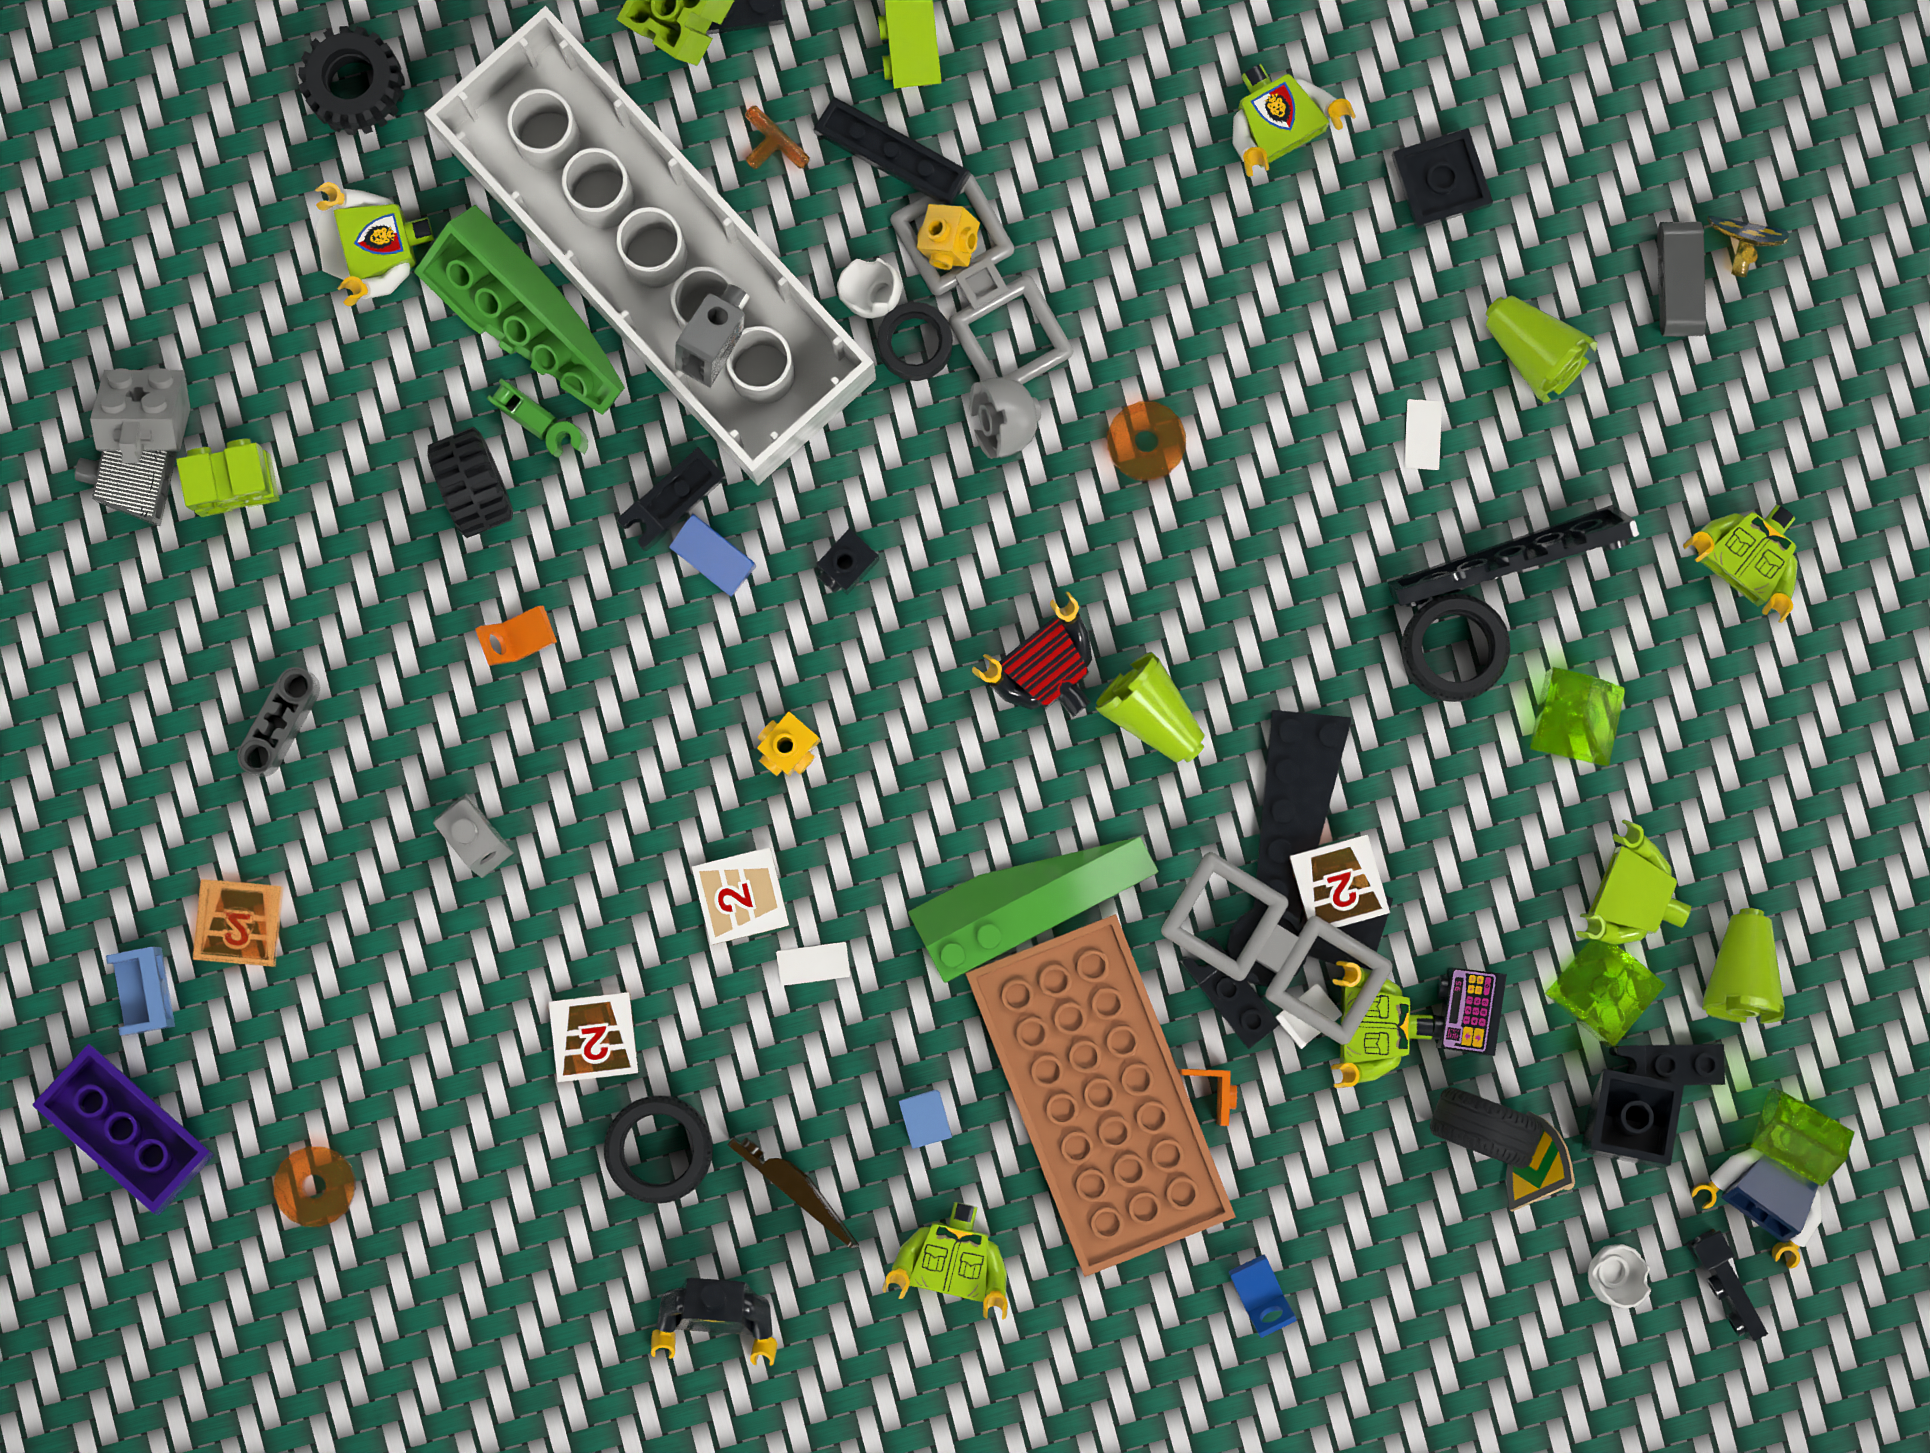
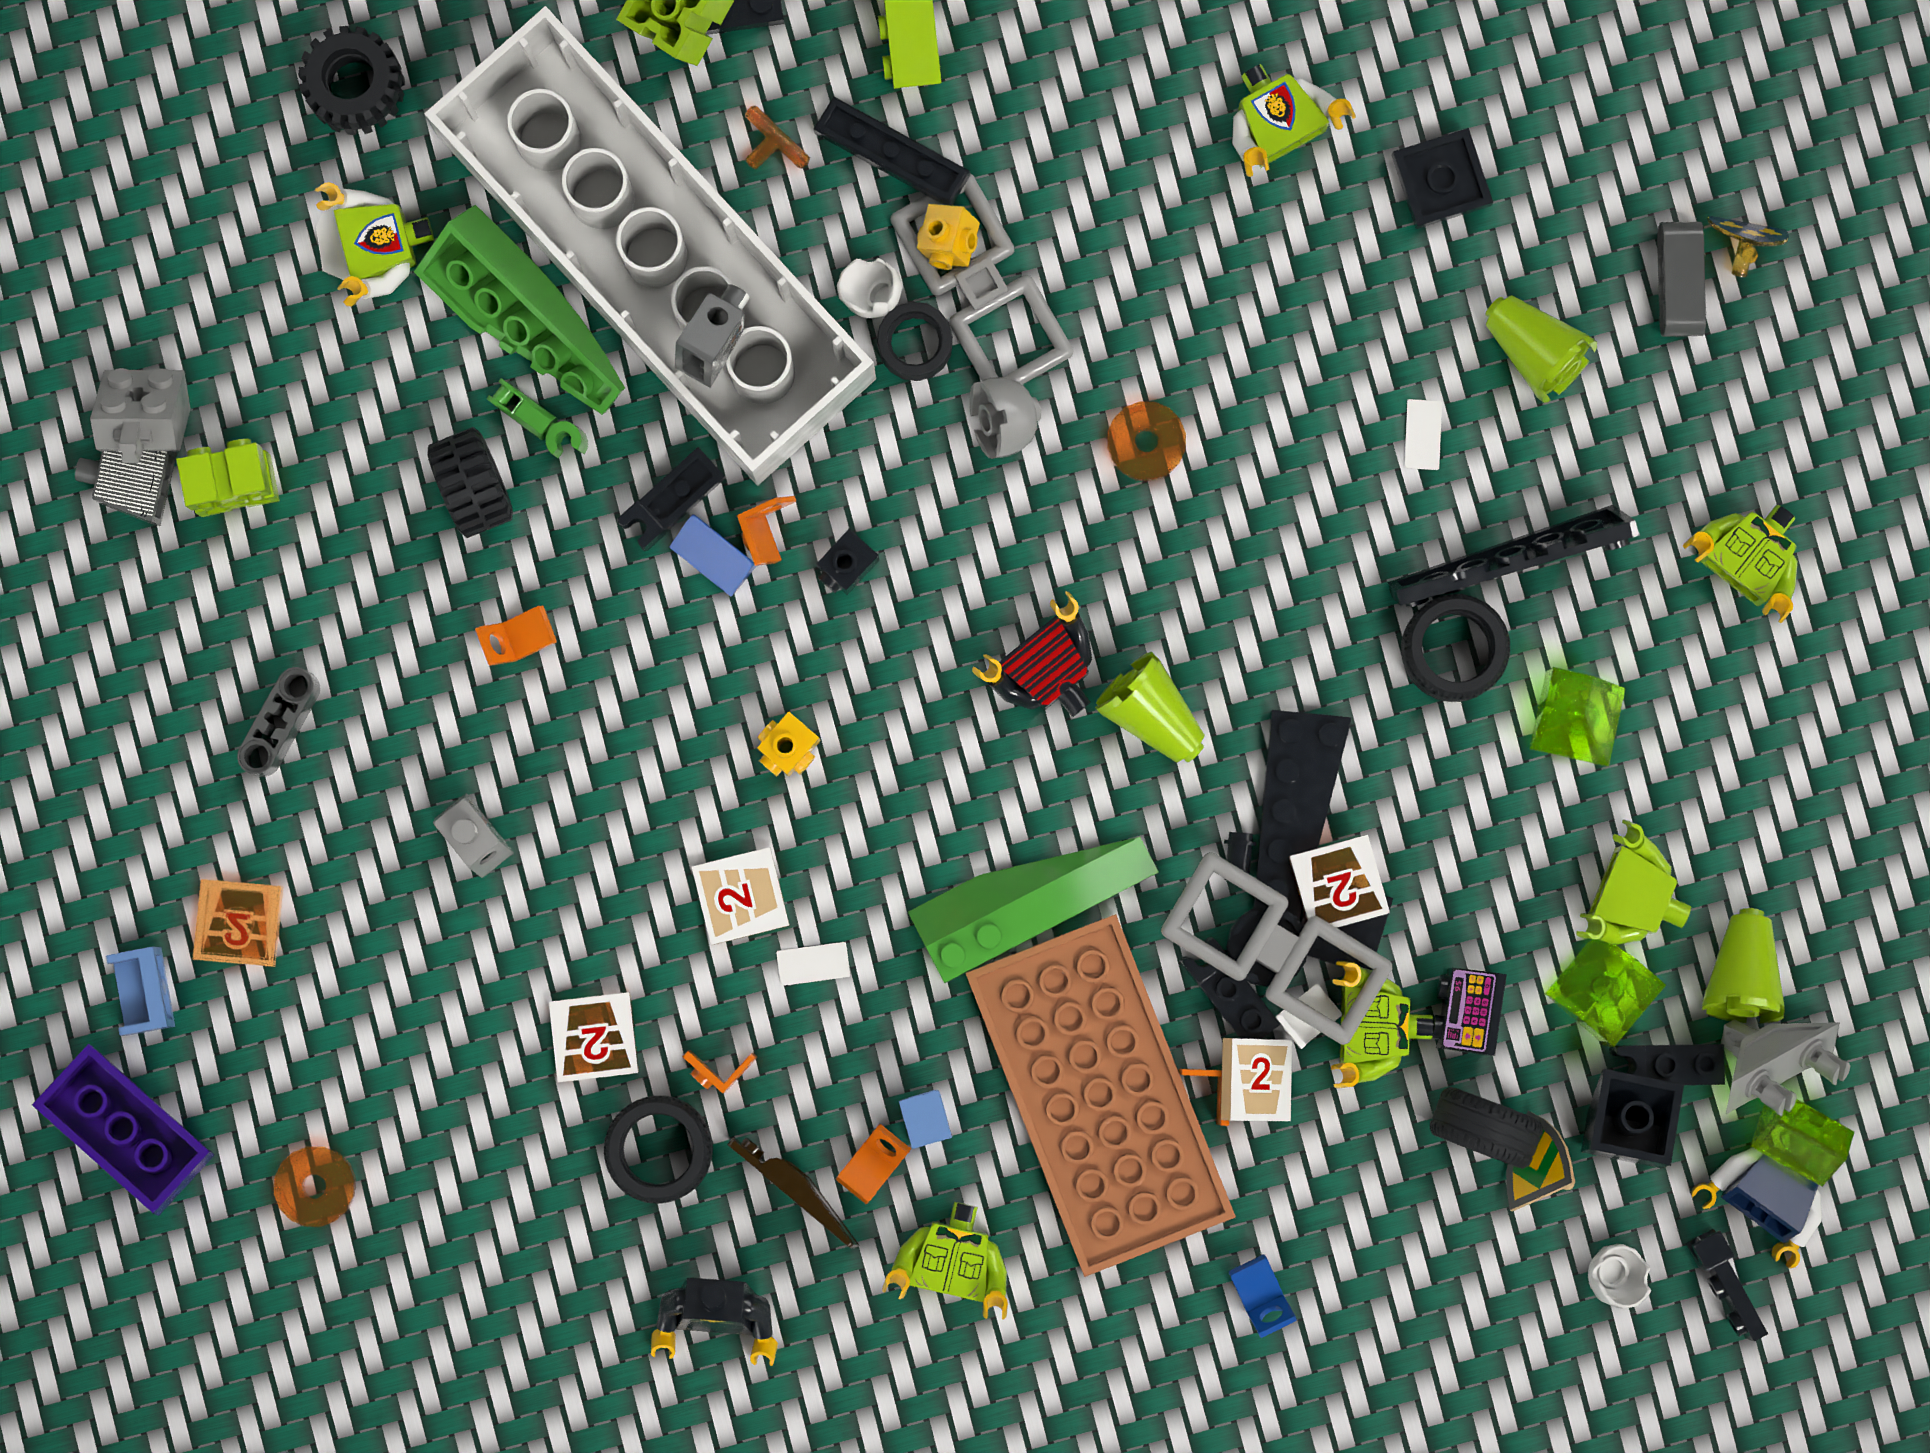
none -> orange bracket [682,1050,757,1094]
none -> orange bracket [737,496,797,566]
none -> orange bracket [836,1124,911,1204]
none -> tile [1221,1038,1292,1121]
none -> black pin [1224,832,1256,880]
none -> light grey connector [1721,1019,1850,1116]

